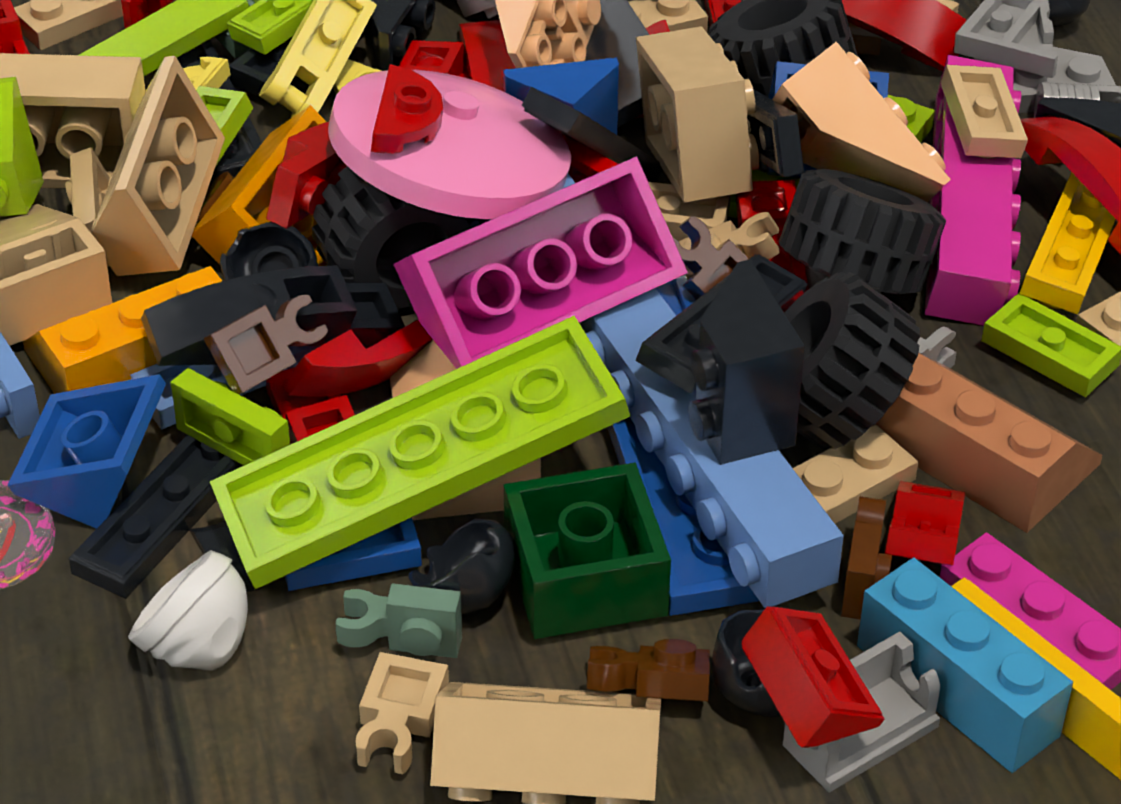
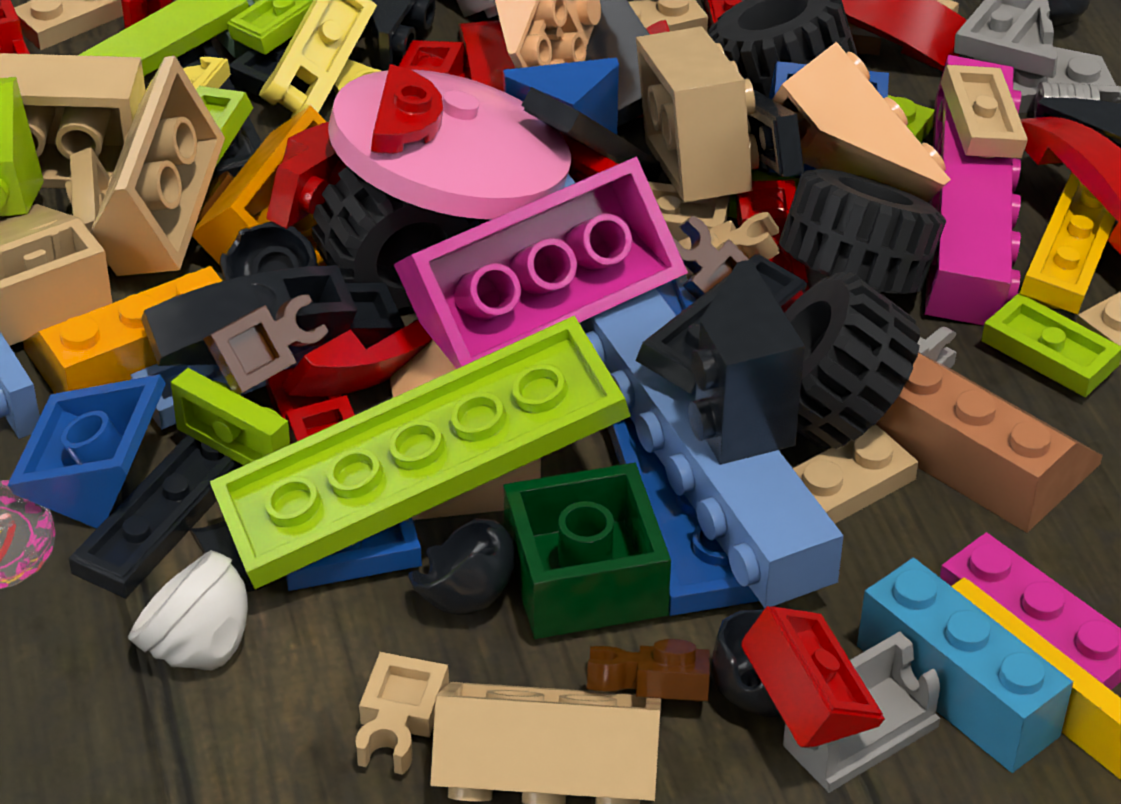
sand green plate [335,583,462,658] -> none
reddish brown plate [841,496,892,620] -> none
red slope [885,481,965,565] -> none

